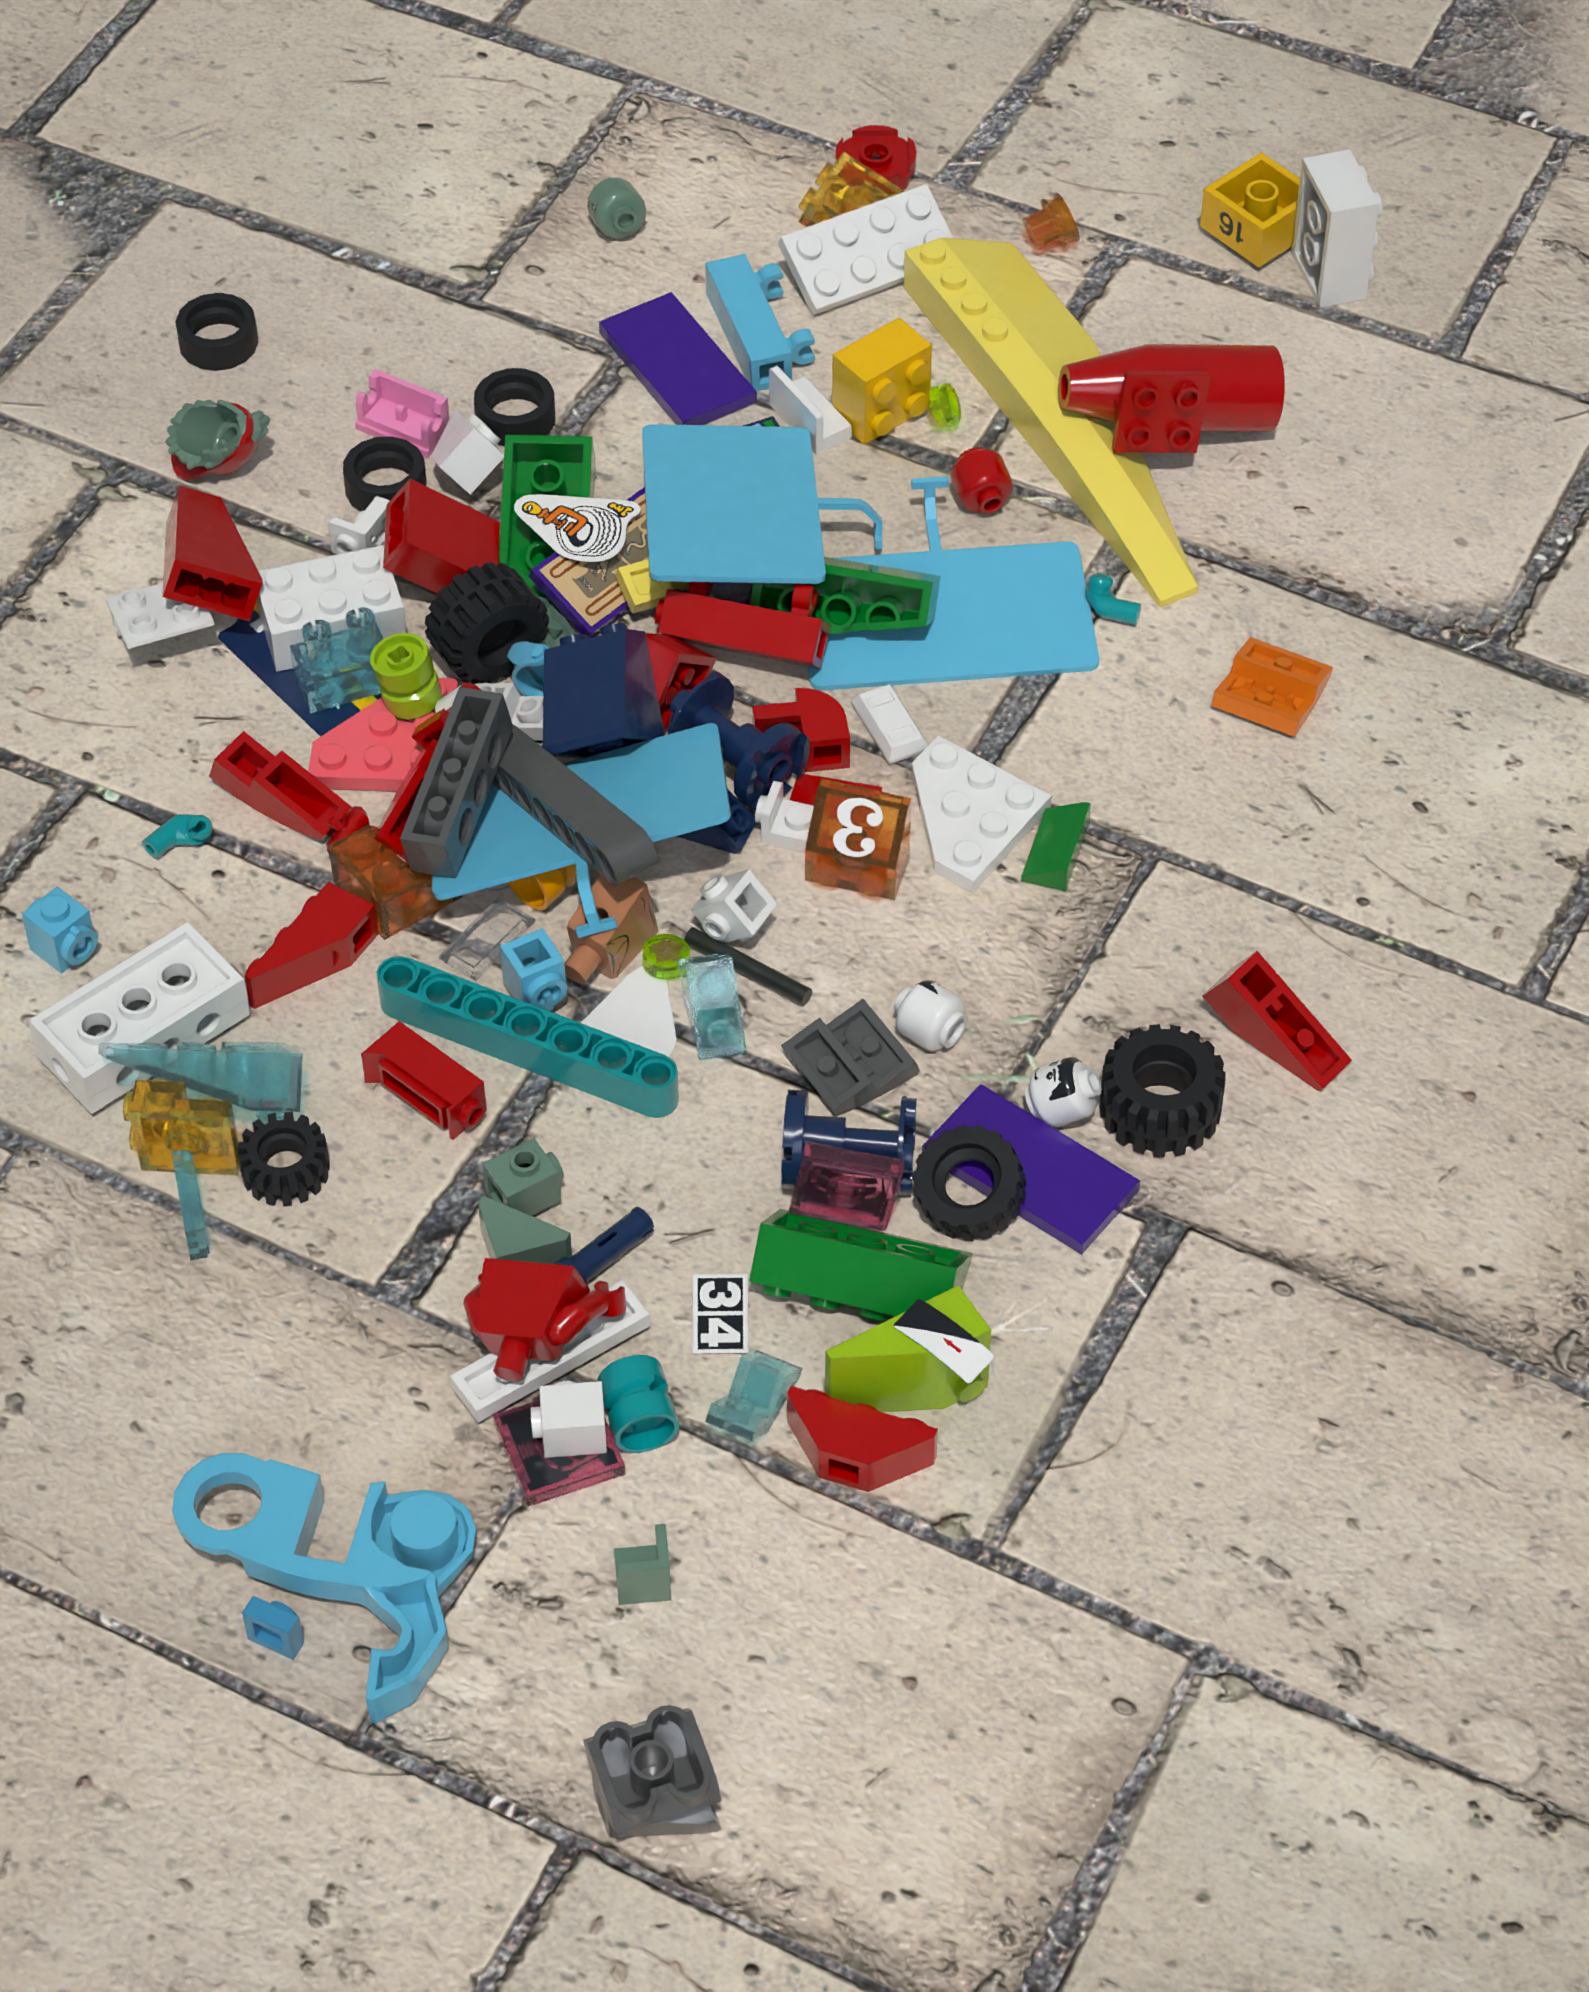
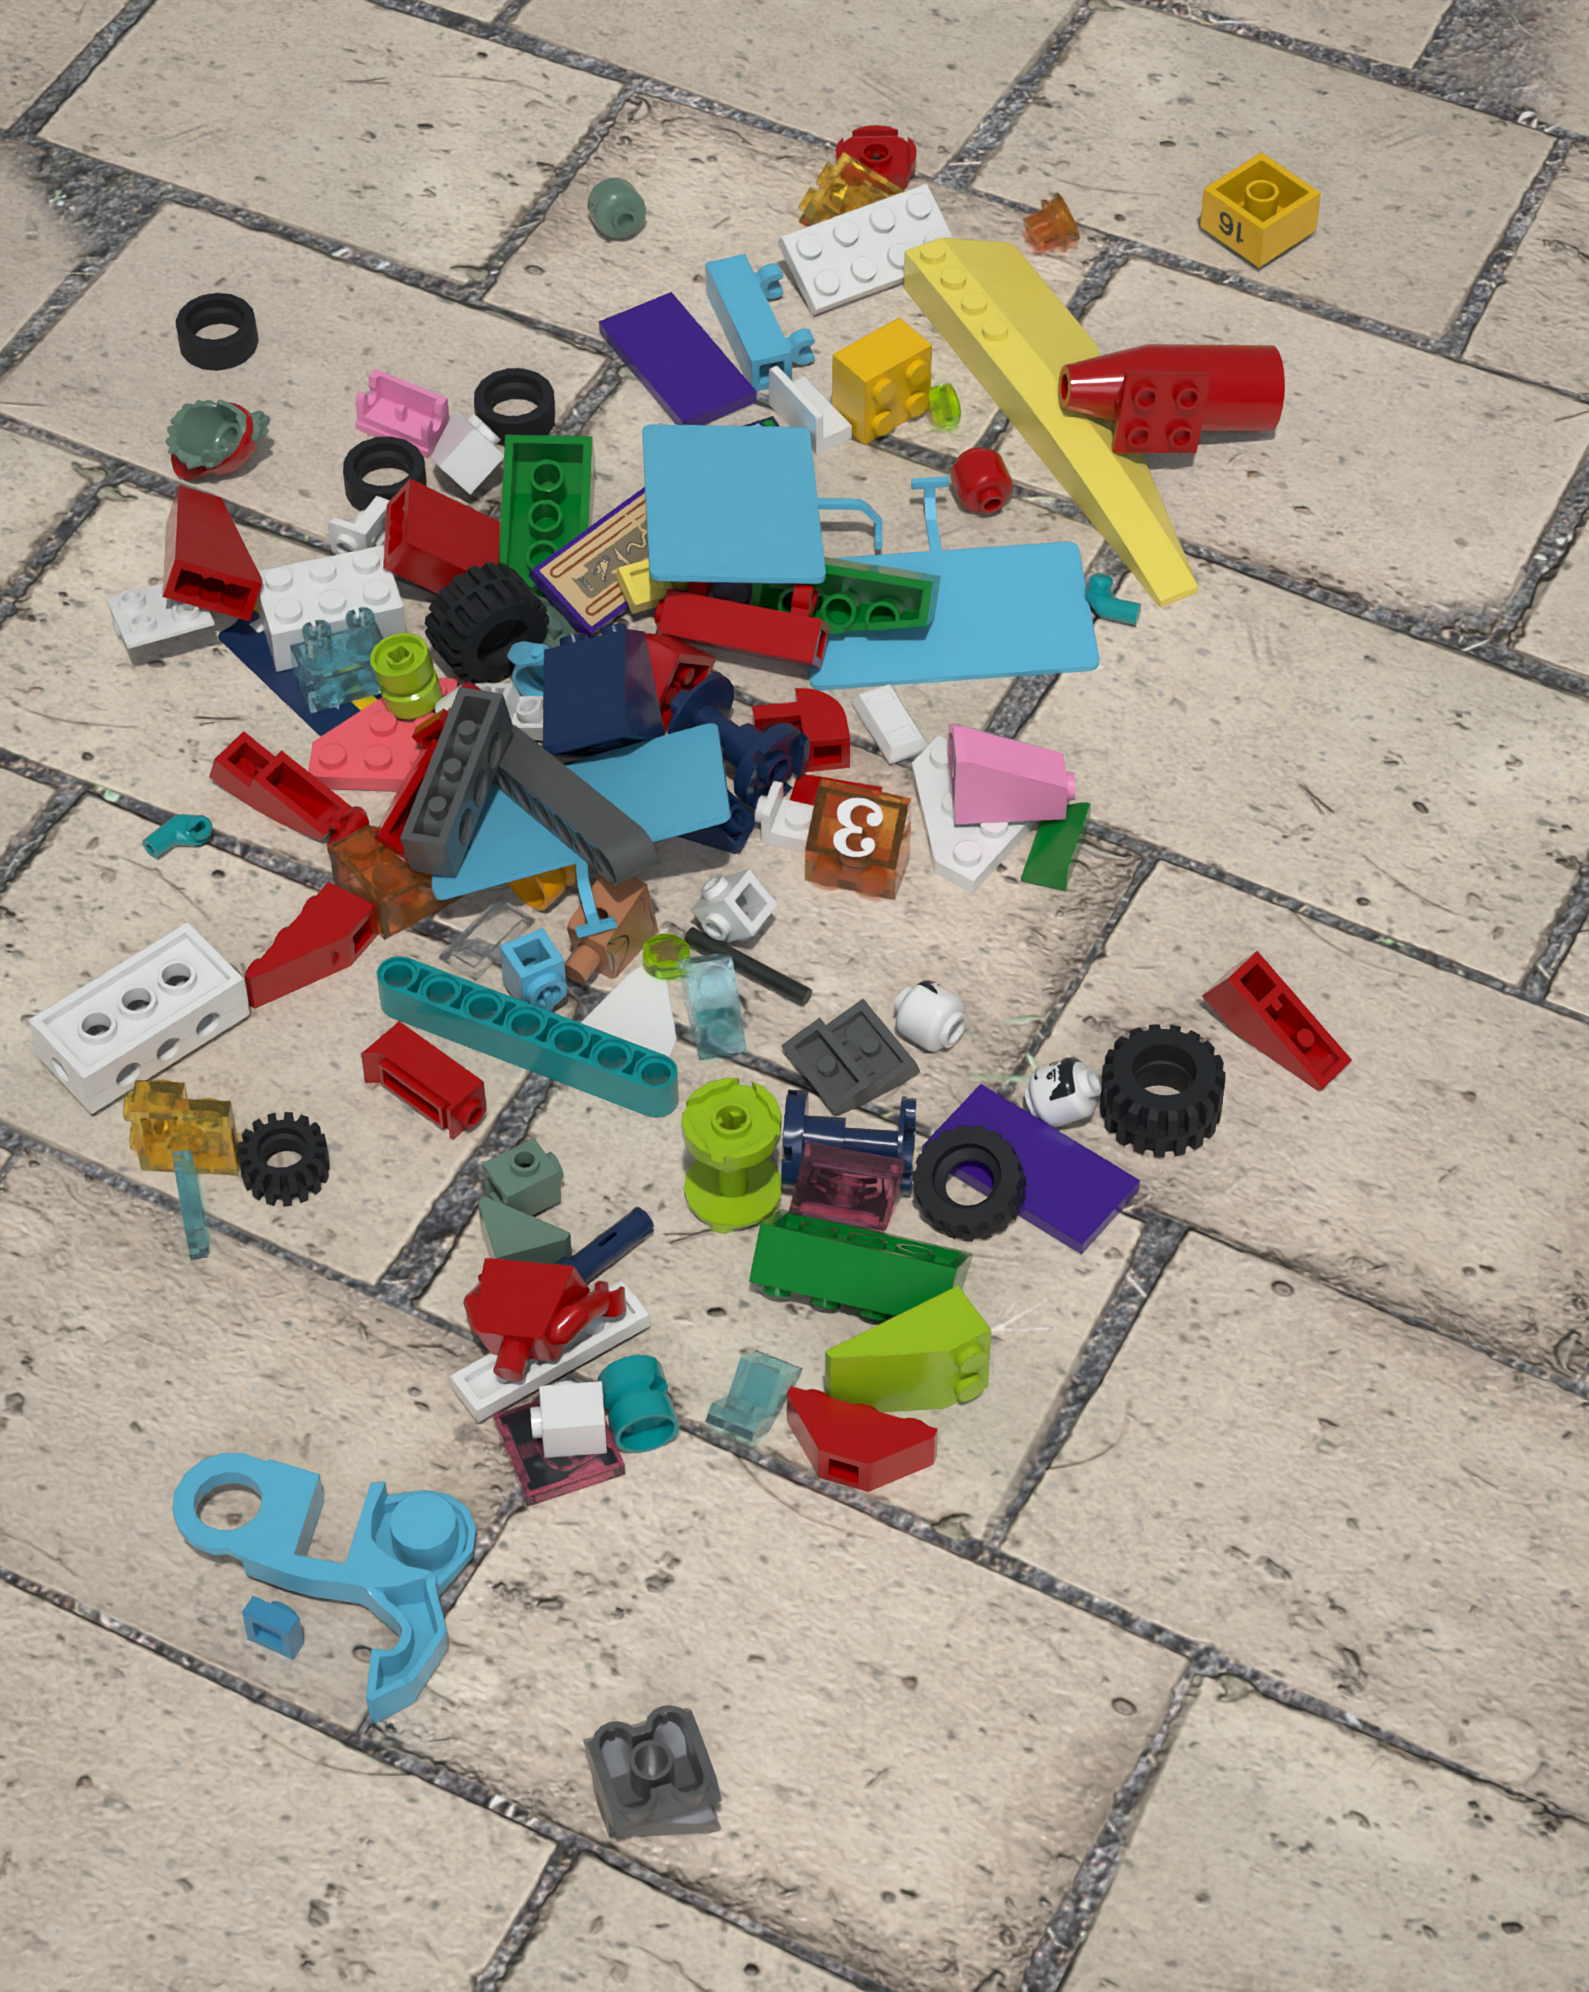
medium azure brick [22,886,98,974] -> none
clear light blue wedge [98,1042,303,1120] -> none
sticker [514,494,641,562] -> none
sand green panel [614,1524,671,1605] -> none
white sticker [693,1273,748,1354] -> none
sticker [894,1299,994,1383] -> none
orange slope [1211,637,1333,737] -> none
white brick [1291,149,1382,308] -> none
none -> lime piece [681,1078,782,1234]
none -> bright pink slope [947,724,1075,824]

